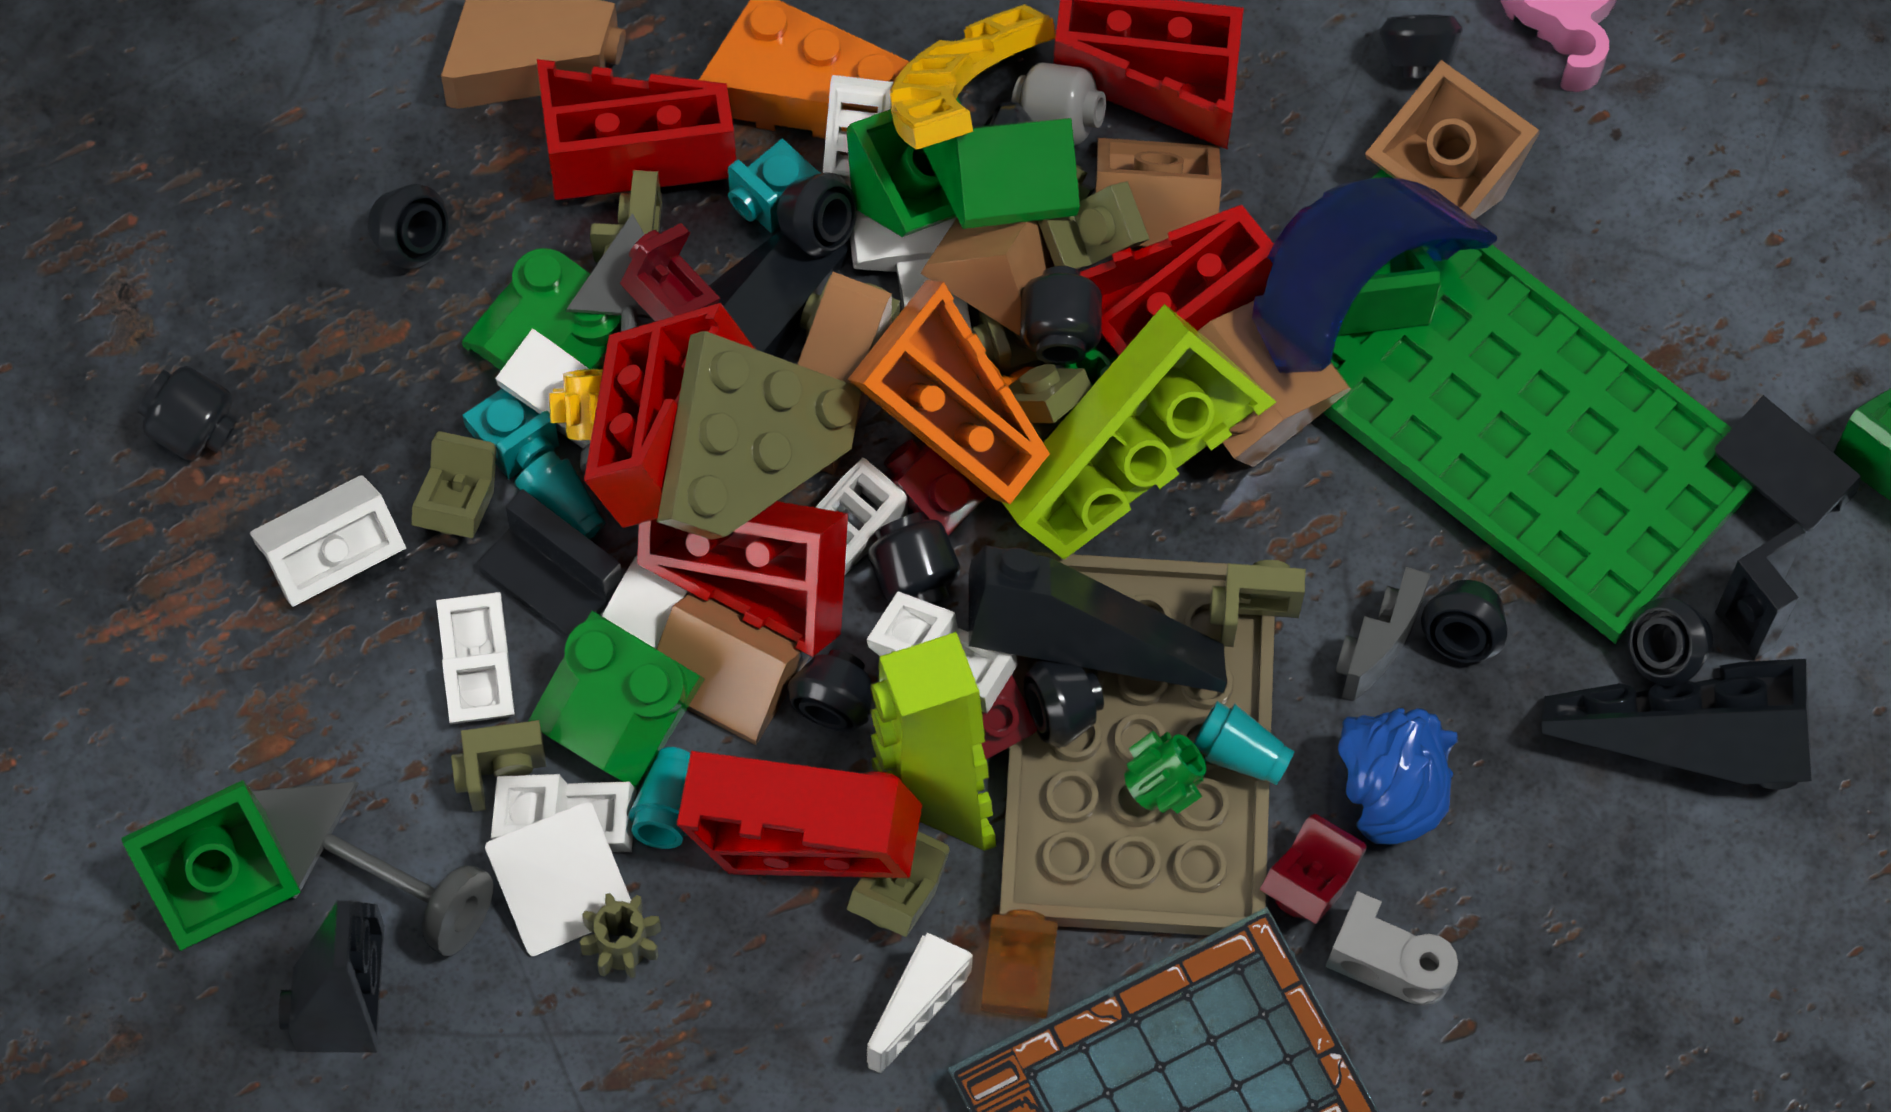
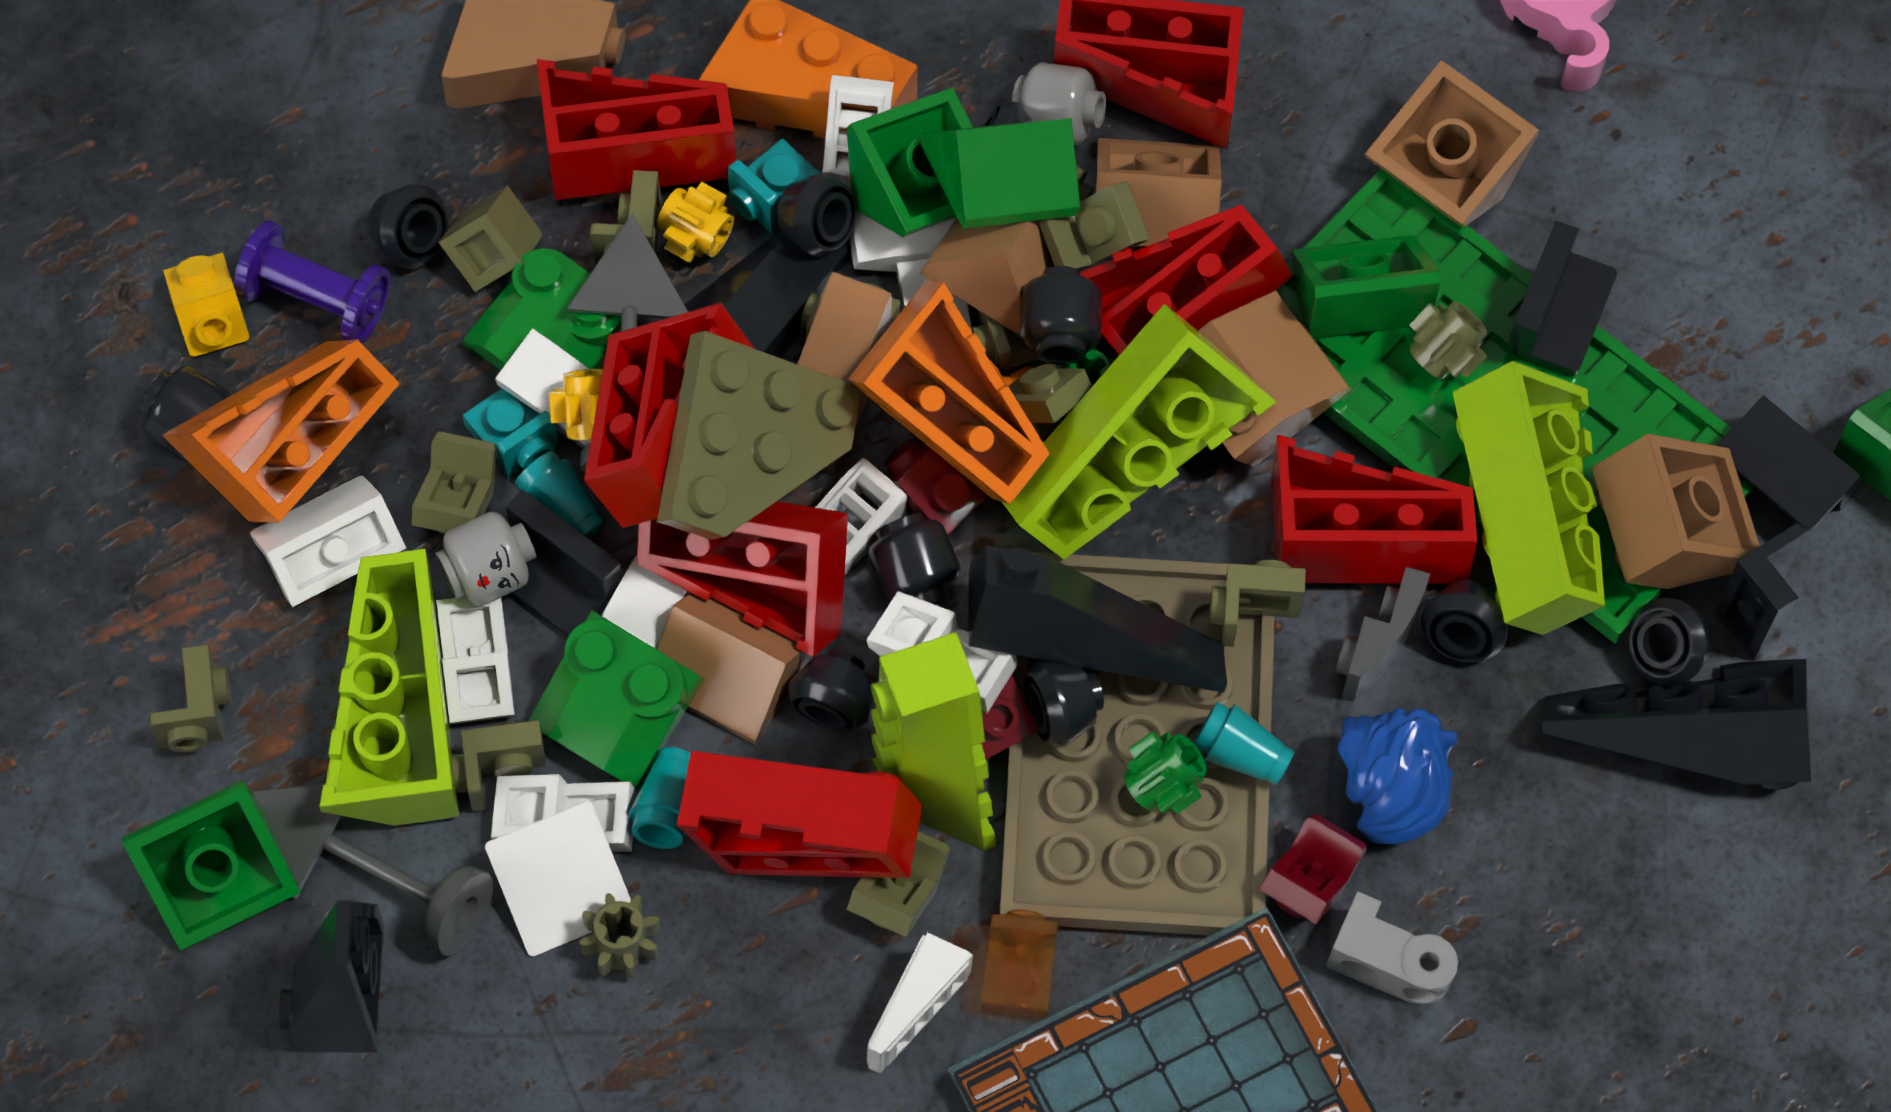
dark red bracket [620,223,720,322] -> none
yellow tile [890,4,1056,150] -> none
clear blue windscreen [1252,177,1498,373] -> none
black cone [1380,15,1463,78] -> none
none -> olive bracket [149,644,232,753]
none -> orange wedge [162,339,400,523]
none -> yellow bracket [163,252,249,357]
none -> dark purple hose [234,220,391,344]
none -> lime wedge [320,549,459,826]
none -> light grey head [436,511,537,606]
none -> olive panel [438,185,542,292]
none -> yellow gear [657,182,734,263]
none -> red wedge [1271,434,1477,584]
none -> olive gear [1409,301,1487,379]
none -> lime wedge [1452,361,1605,635]
none -> black panel [1506,221,1617,376]
none -> medium nougat slope [1591,434,1760,589]

